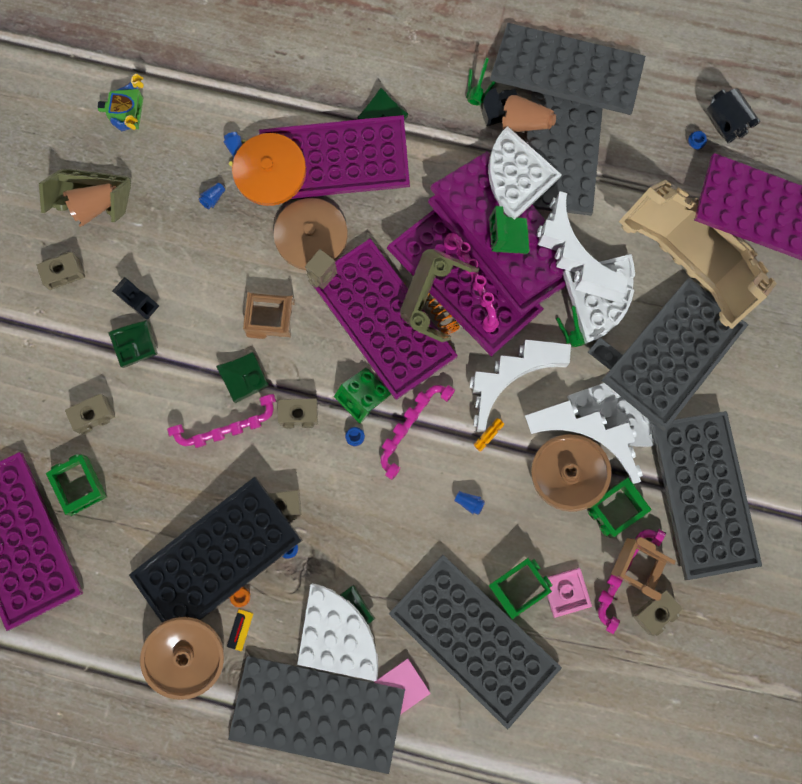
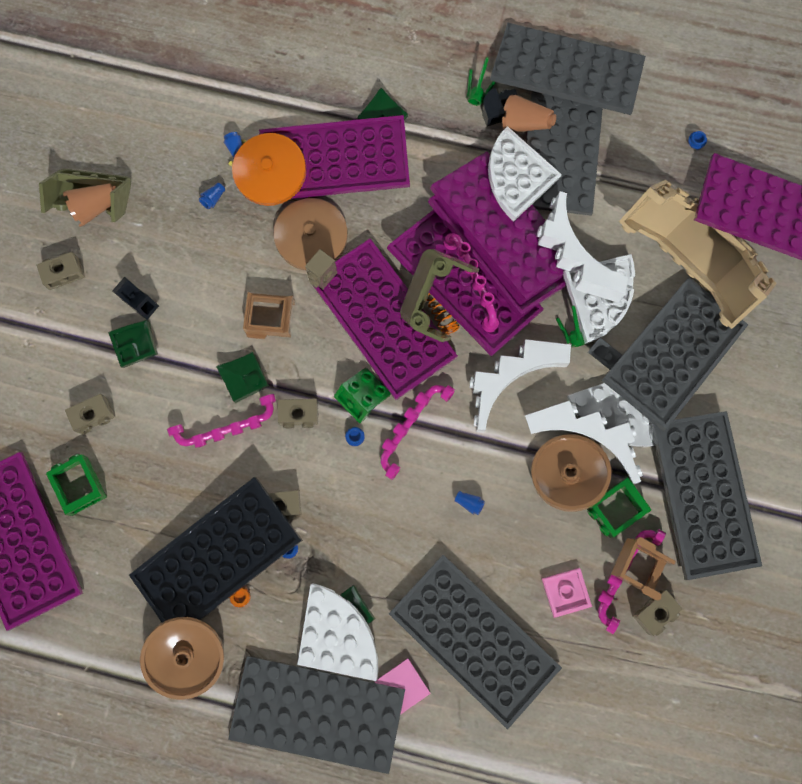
torso [98,74,144,131] -> none
sticker [227,609,253,651] -> none
light orange axle [474,418,504,452] -> none
green bracket [489,206,530,254] -> none
green window [489,557,553,619] -> none
black cylinder [706,88,761,144] -> none

